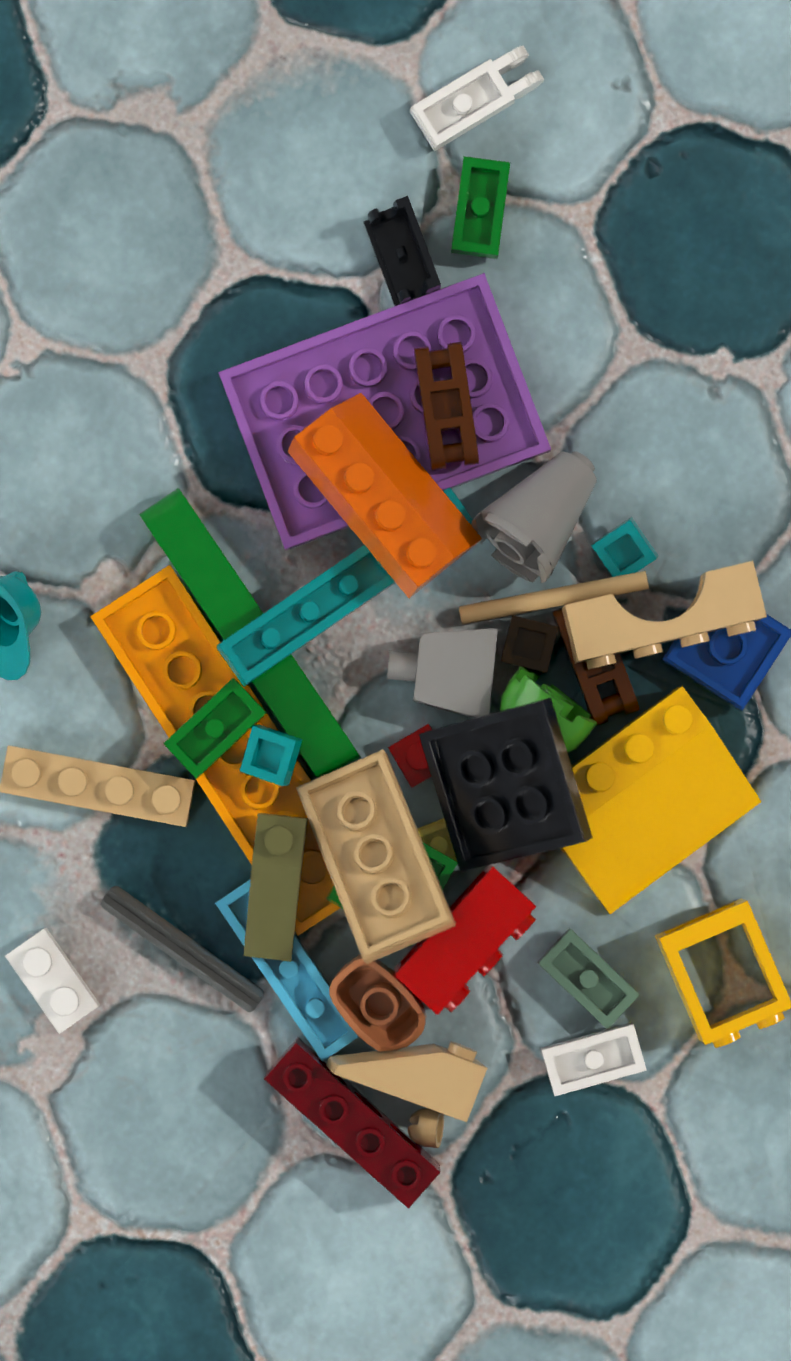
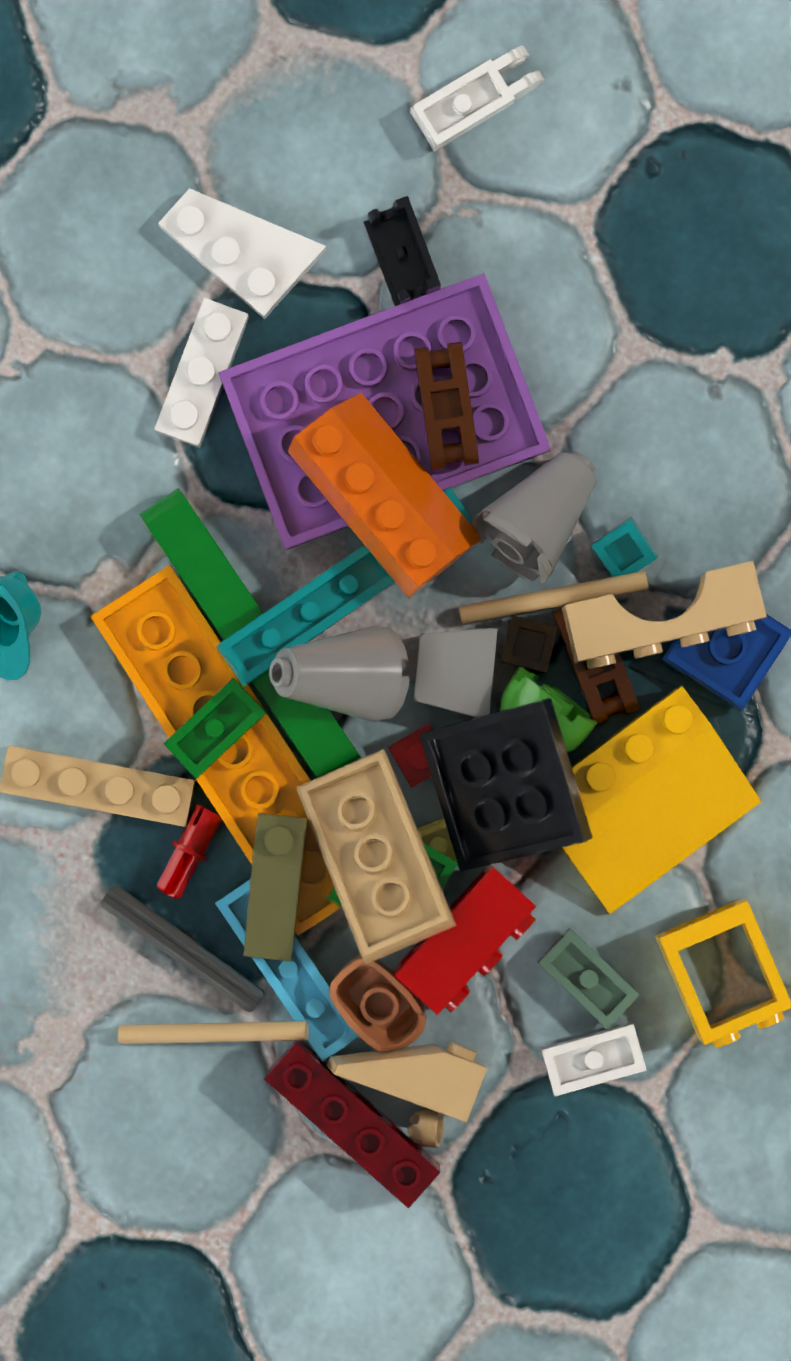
white plate [5,927,100,1034] -> none
teal plate [240,724,302,787] -> none
green plate [451,156,510,259] -> none
none -> tan bar [118,1021,309,1044]
none -> white plate [154,298,249,448]
none -> red axle [157,804,223,899]
none -> white wing [158,188,327,320]
none -> light grey cone [269,626,409,722]

